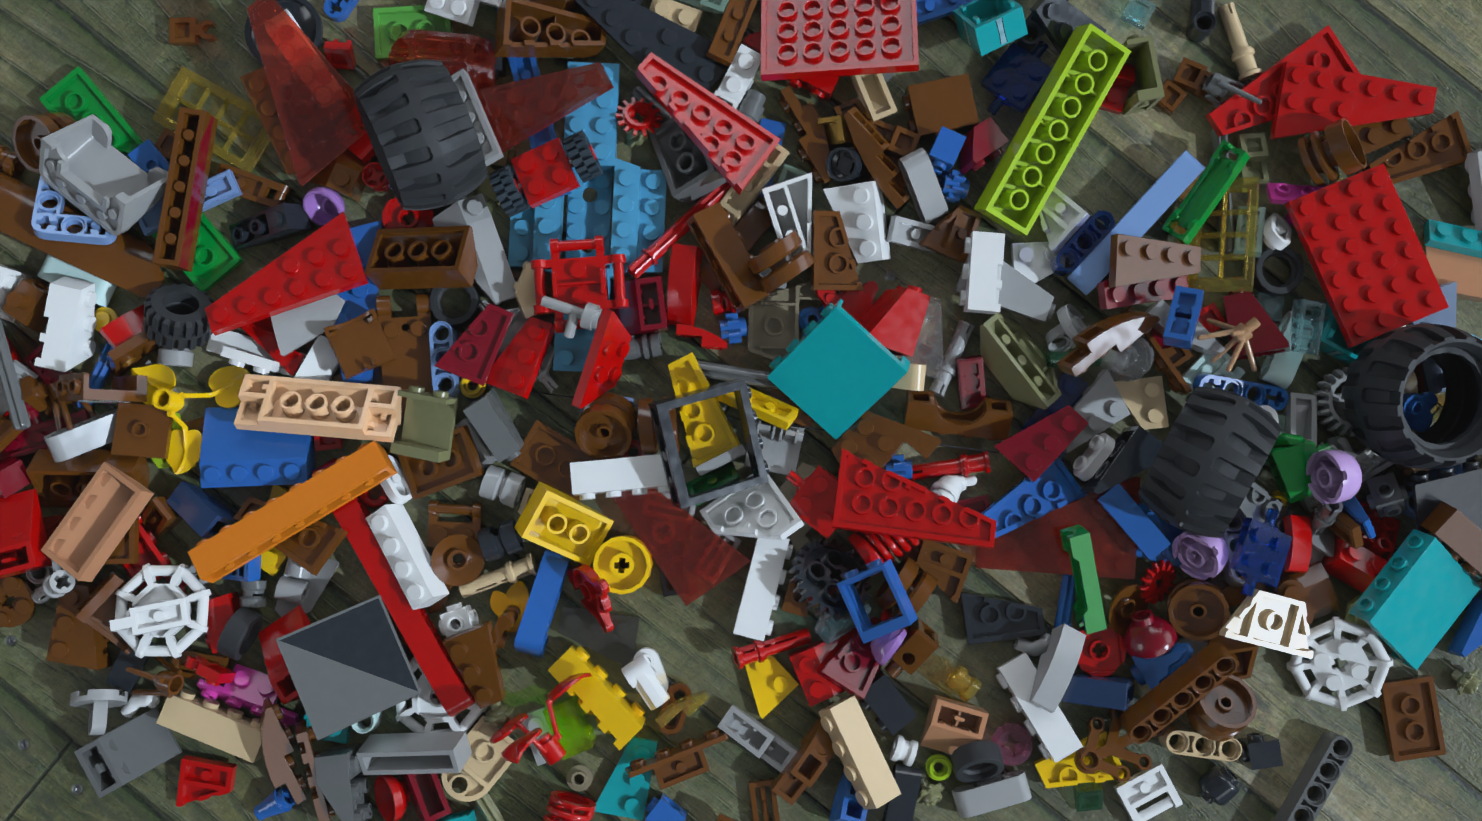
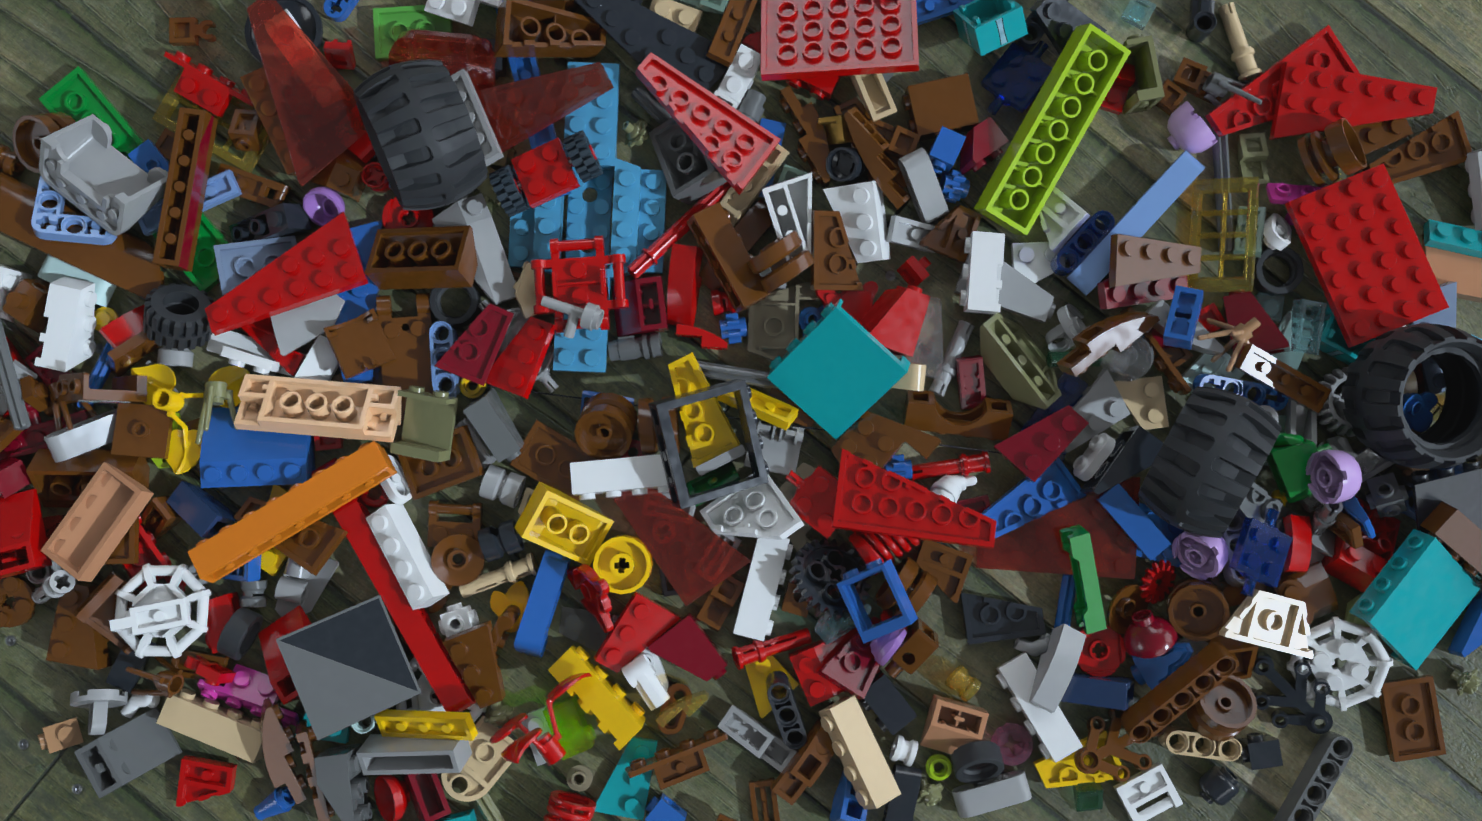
red wing [571,308,632,409] -> none
red gear [615,97,662,137] -> none
green piece [1162,140,1250,245] -> none
none -> medium nougat bracket [38,717,84,754]
none -> red bracket [163,50,254,117]
none -> olive plant [195,381,239,445]
none -> sand blue wing [213,235,297,296]
none -> reddish brown bracket [228,109,262,151]
none -> yellow plate [374,709,478,741]
none -> red wing [594,591,681,673]
none -> dark red slope [648,613,728,681]
none -> reddish brown slope [696,572,745,632]
none -> black beam [766,671,807,750]
none -> red tile [897,256,932,287]
none -> lavender cylinder [1167,101,1218,154]
none -> reddish brown plate [1234,343,1332,413]
none -> black plant [1253,652,1333,734]

